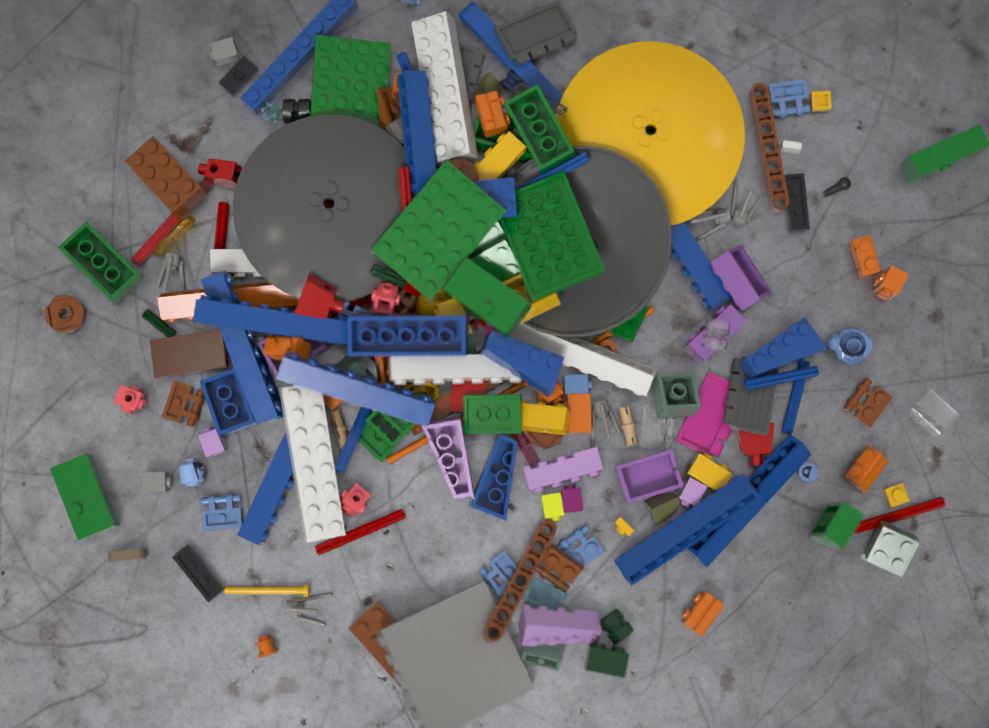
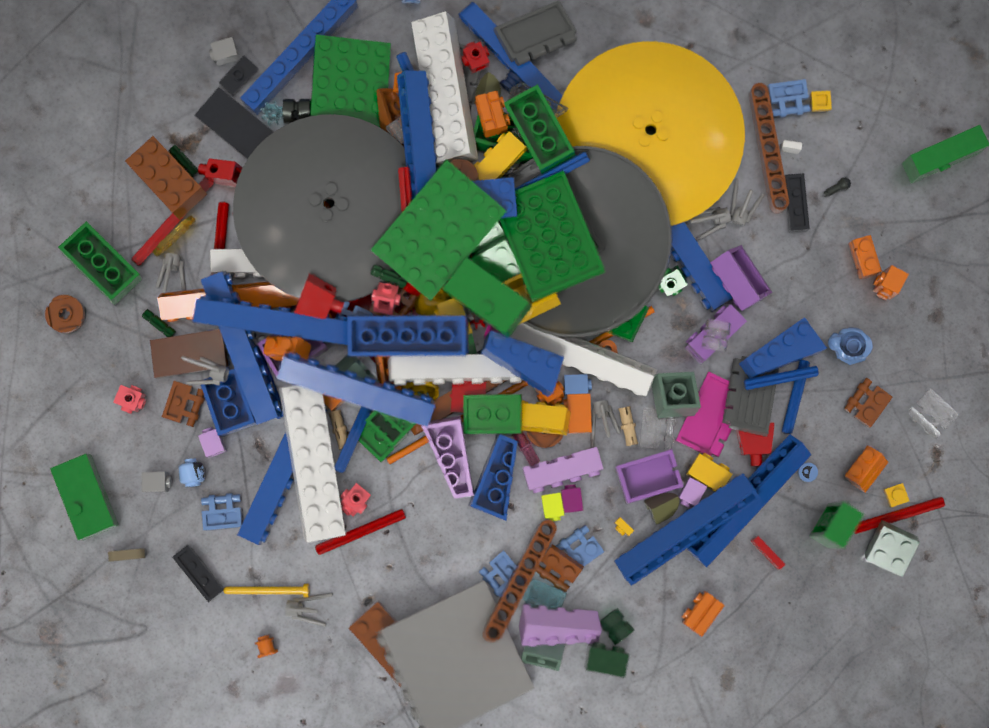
none -> dark green axle [168,145,198,177]
none -> light grey plant [181,356,229,386]
none -> black tile [194,87,273,159]
none -> red brick [461,42,490,74]
none -> brick [659,265,688,297]
none -> red tile [750,536,786,570]

